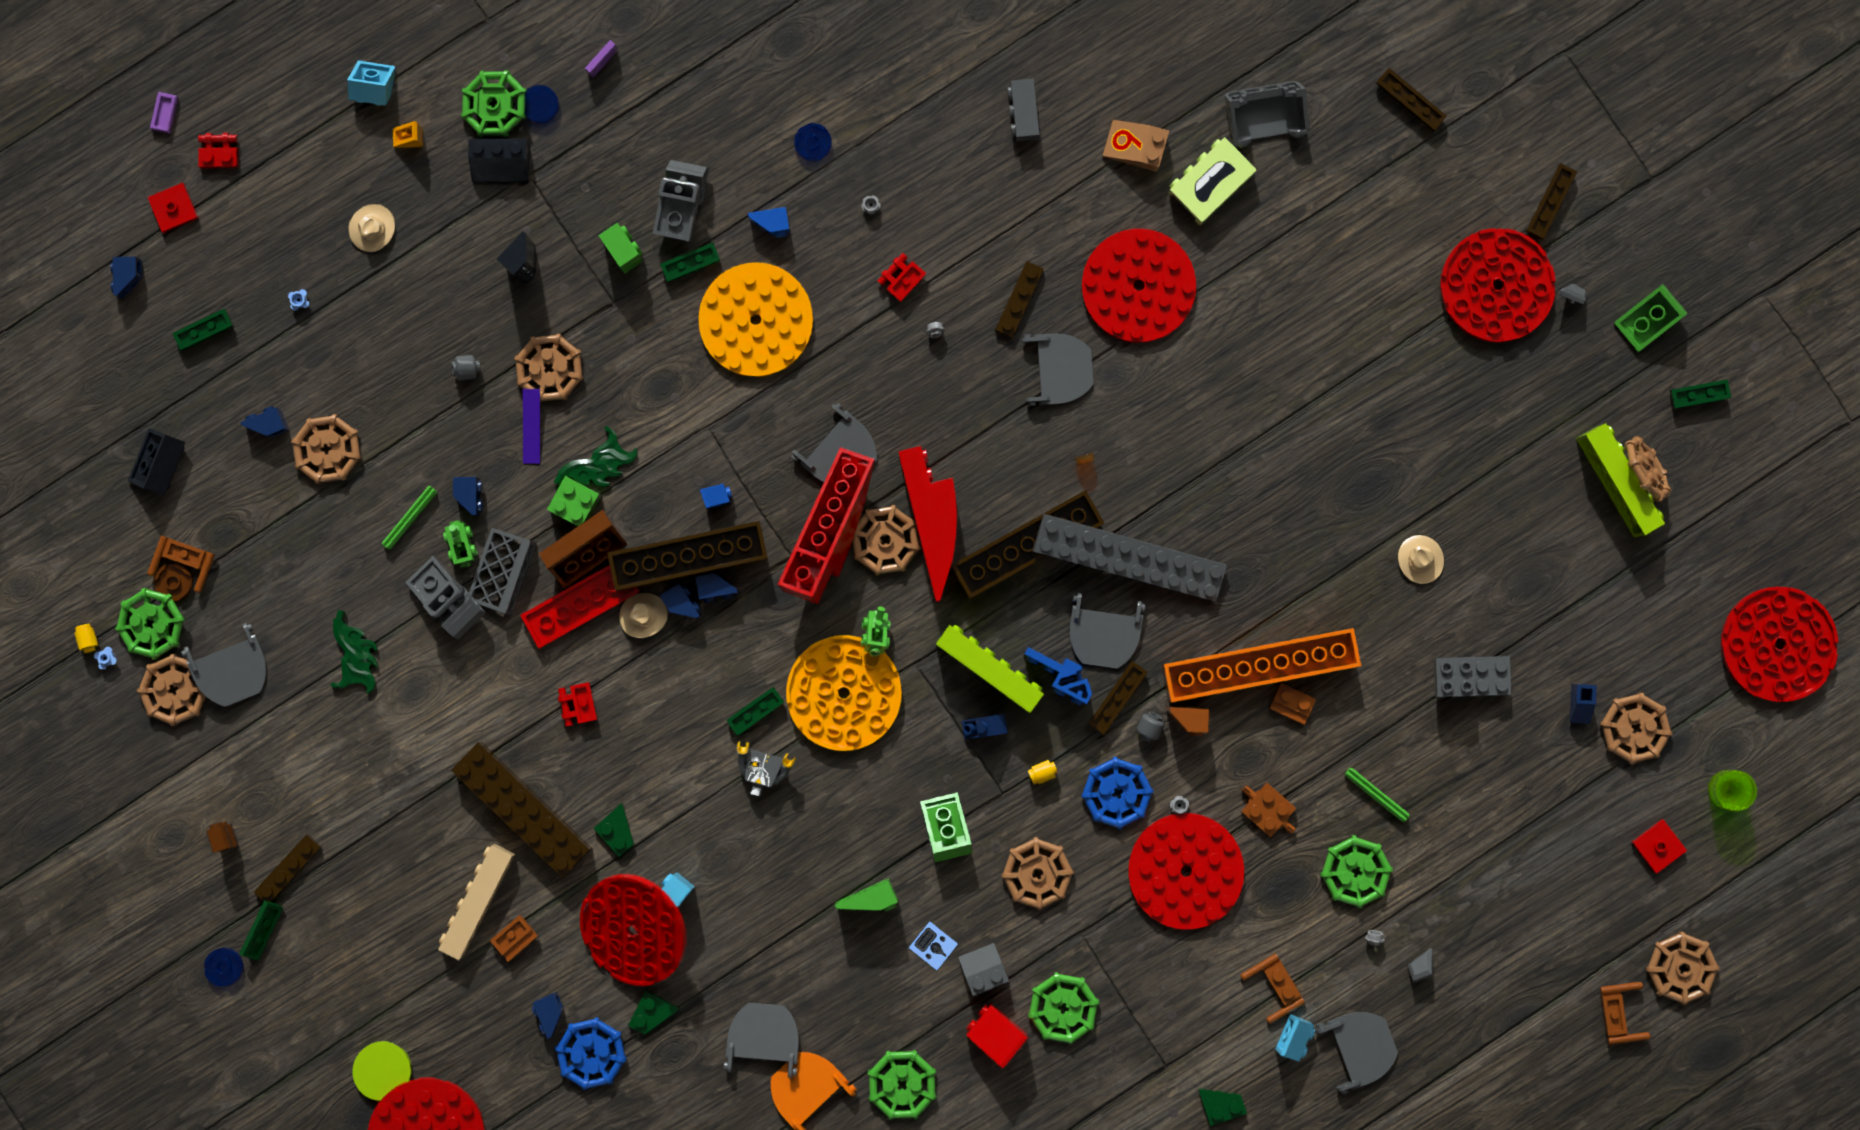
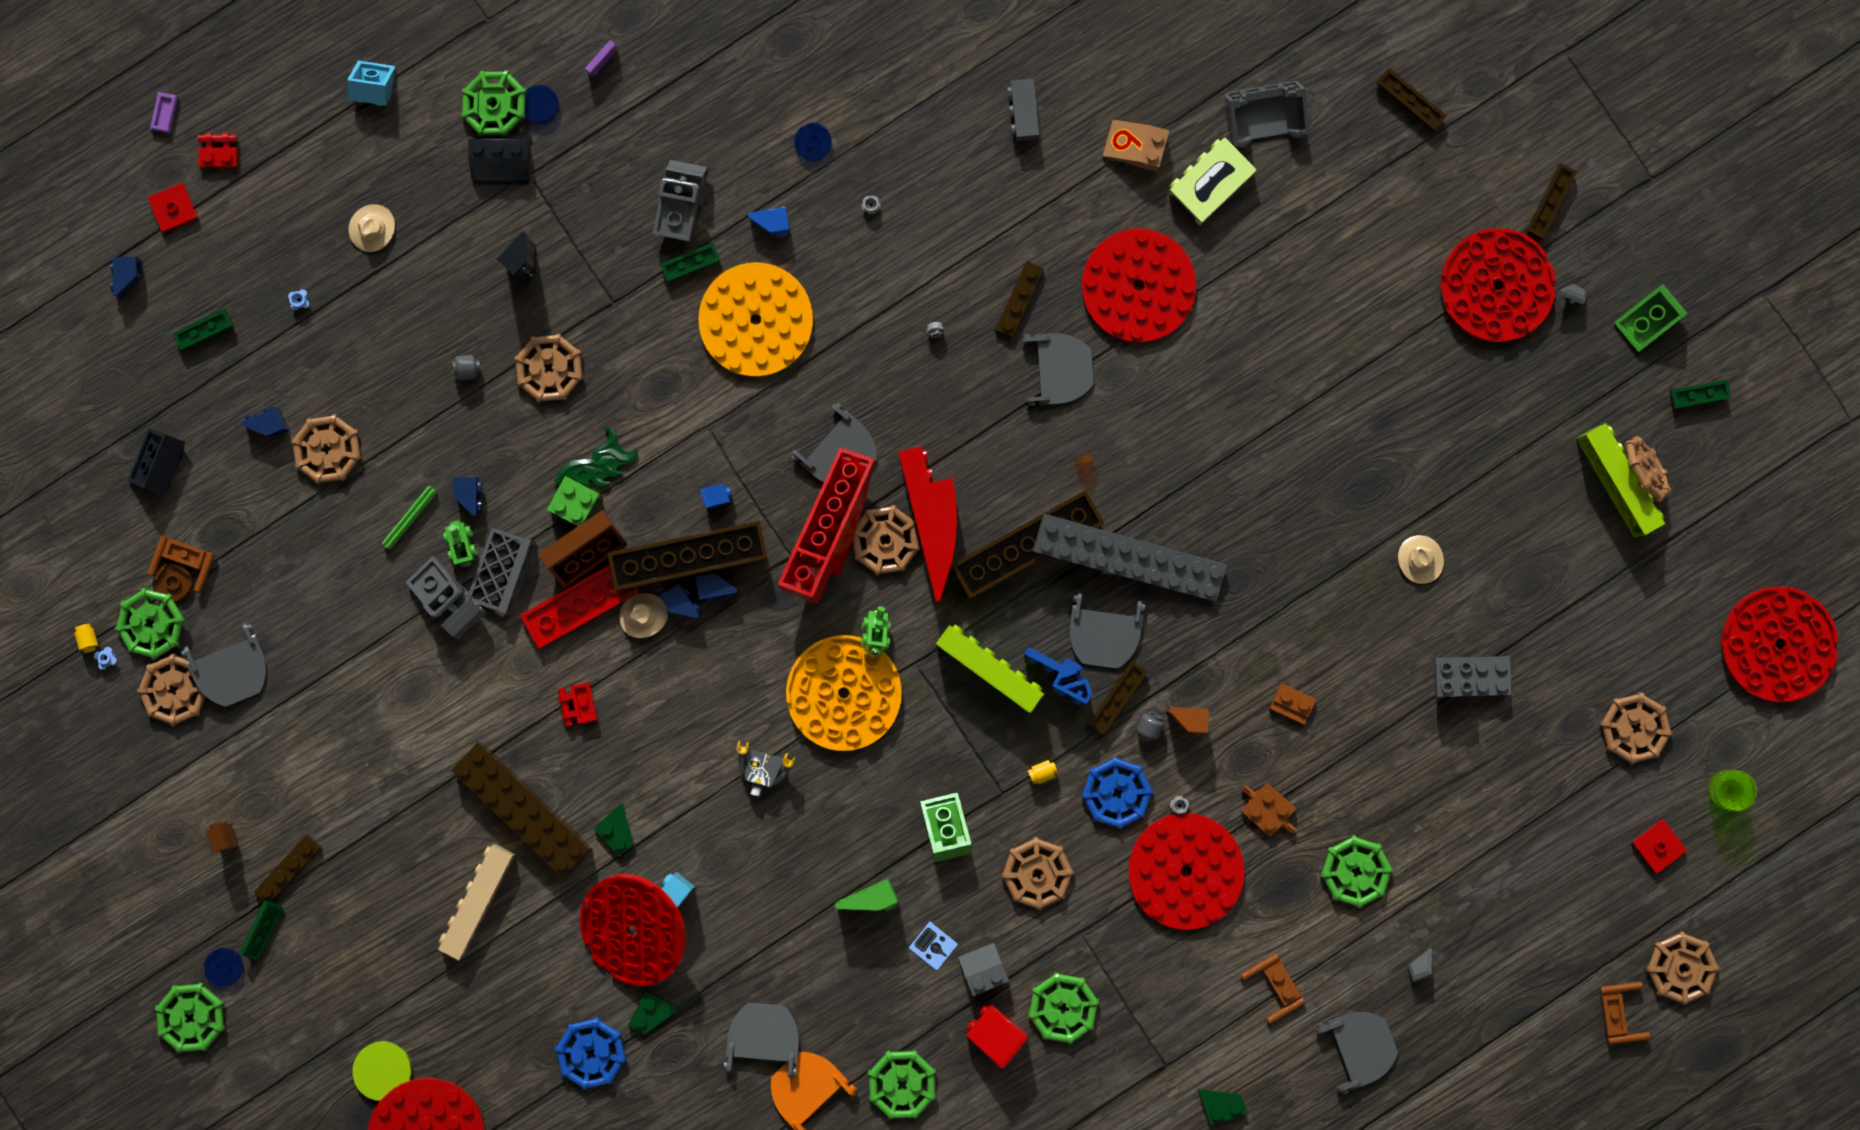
dark green piece [330,610,378,694] -> none
light orange slope [393,121,423,148] -> none
dark orange plate [490,914,539,962] -> none
dark purple sticker [523,389,540,464] -> none
dark blue slope [532,991,564,1039] -> none
bright green brick [598,222,643,273] -> none
dark green plate [726,687,784,736] -> none
red plate [877,253,926,302] -> none
dark blue slope [962,714,1008,740] -> none
orange brick [1162,628,1361,702] -> none
medium azure slope [1275,1014,1315,1061] -> none
bright green axle [1345,768,1409,822] -> none
light grey plate [1365,930,1384,946] -> none
dark blue slope [1570,684,1597,724] -> none
none -> bright green plate [155,983,225,1054]

